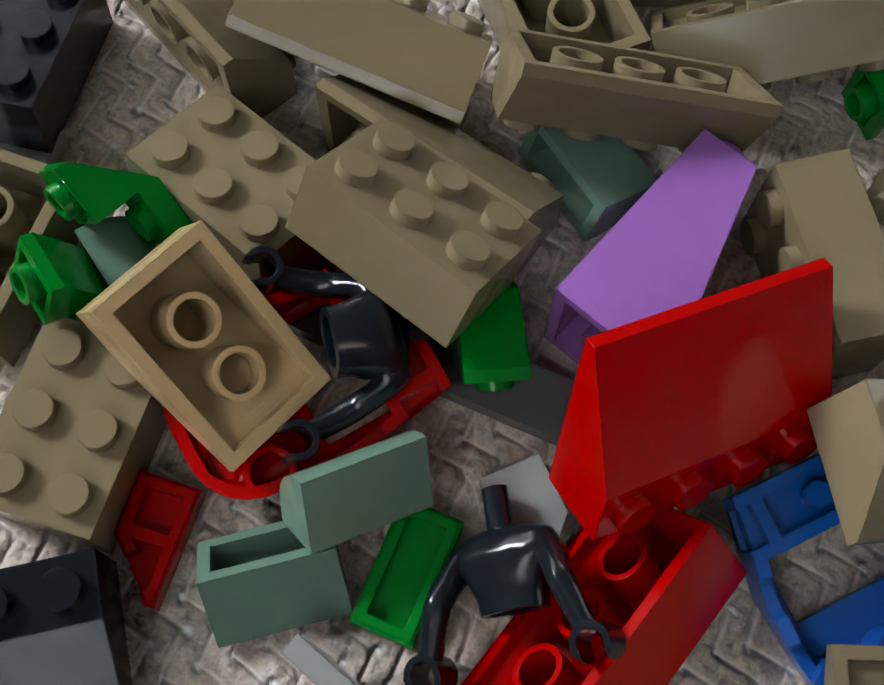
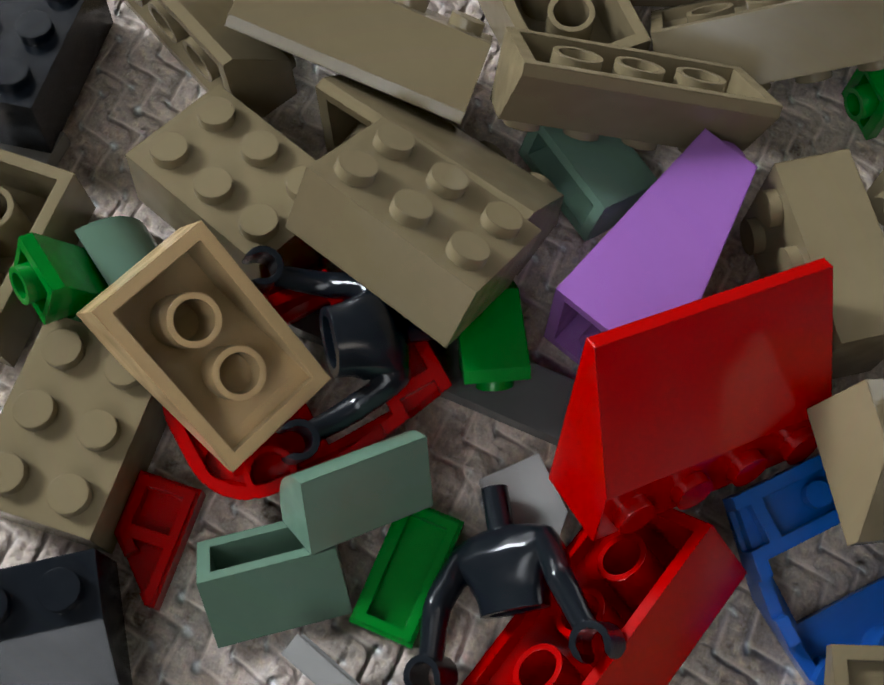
green slope [38,162,192,243] -> none

